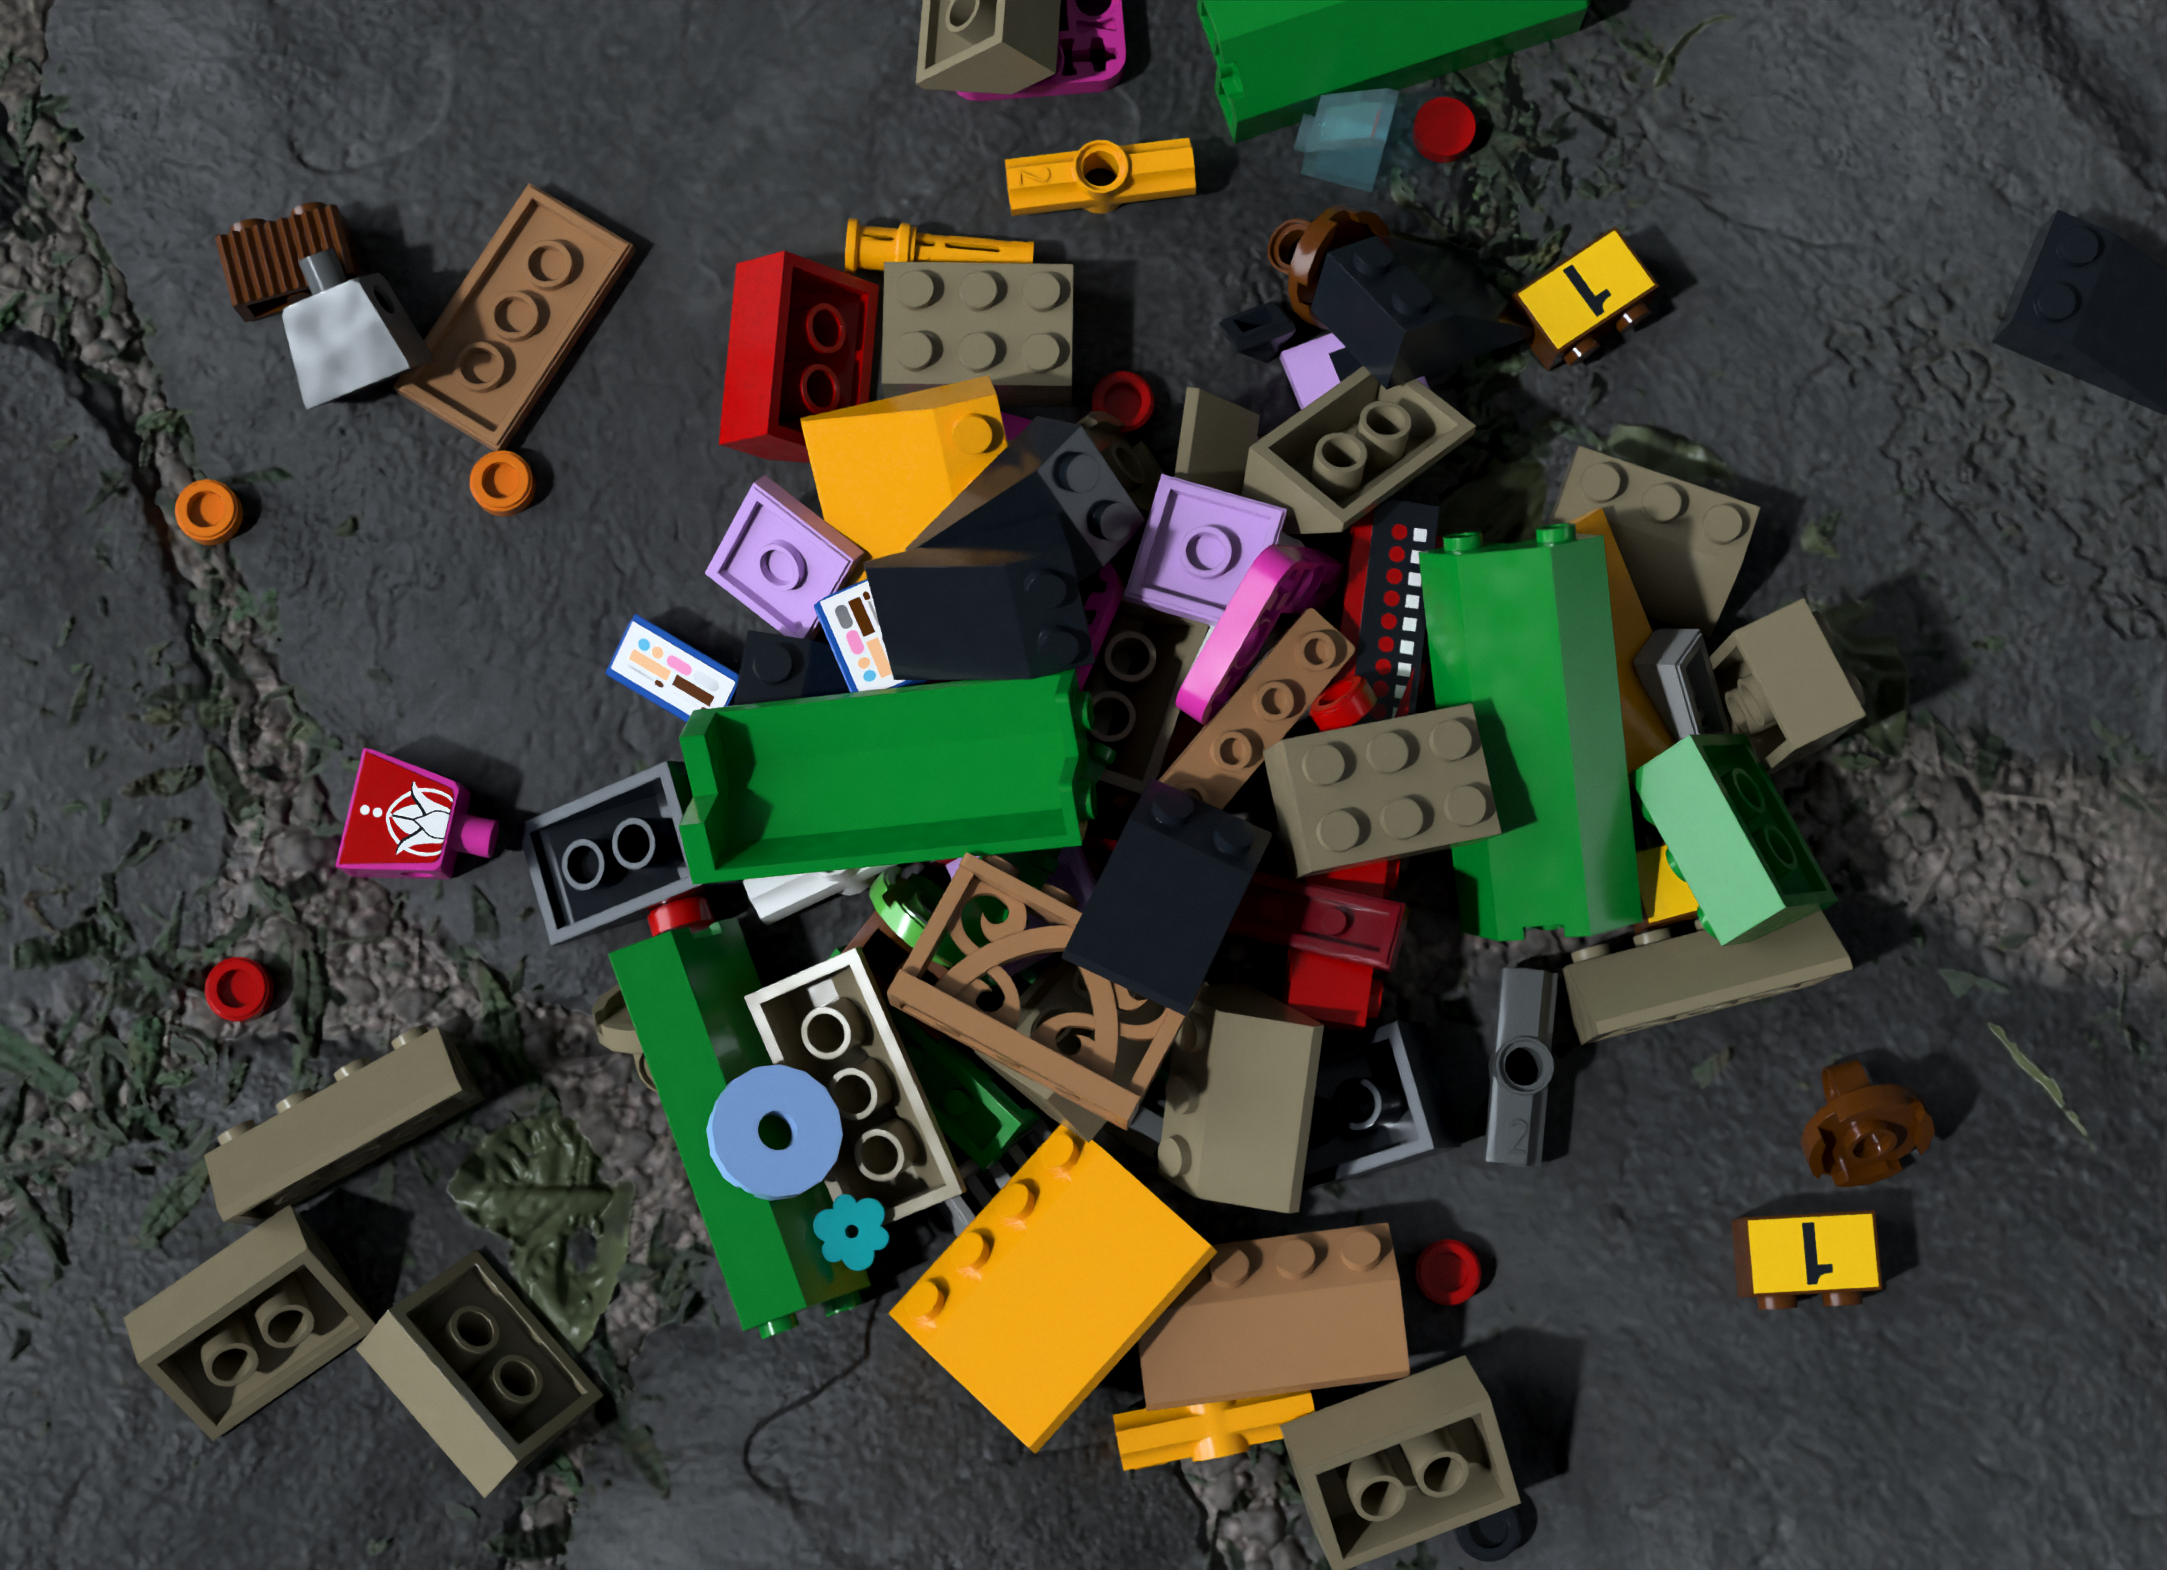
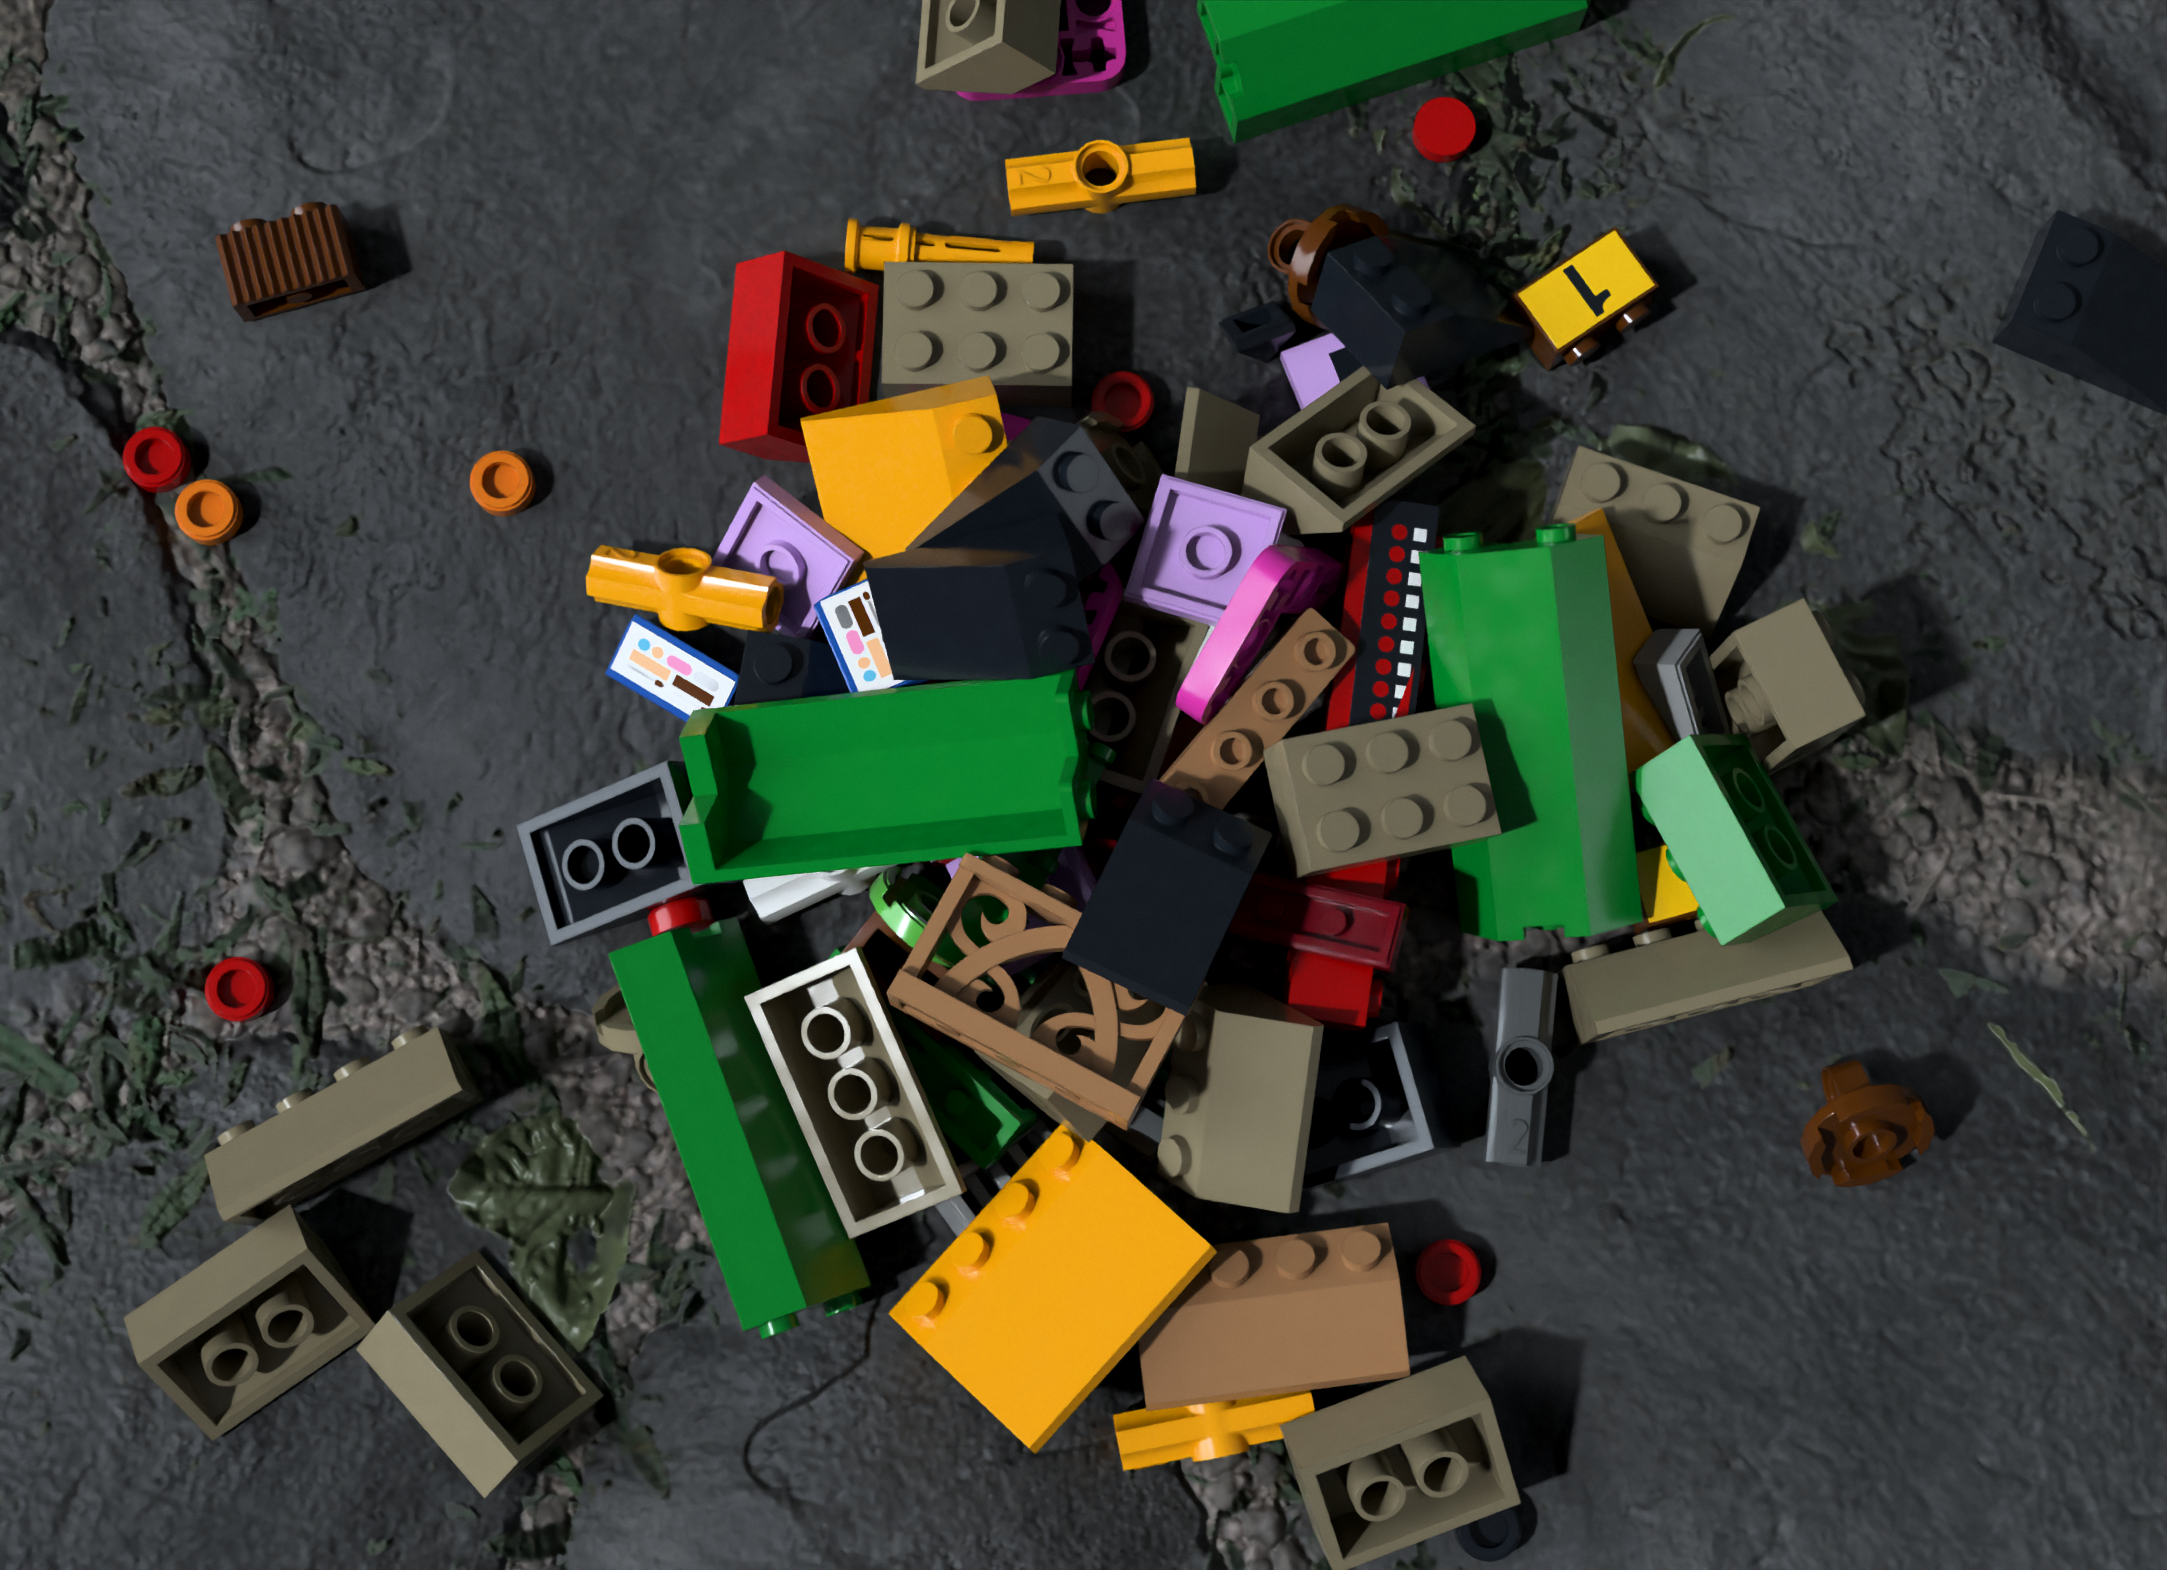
torso [282,248,434,410] -> none
torso [335,748,499,880] -> none
medium nougat tile [393,183,636,451] -> none
light blue tile [706,1064,843,1201] -> none
teal plant [813,1194,890,1271] -> none
clear light blue slope [1294,88,1399,193] -> none
red tile [1309,675,1378,732] -> none
yellow brick [1731,1210,1882,1310] -> none
none -> red tile [123,427,191,493]
none -> light orange piece [586,545,784,633]

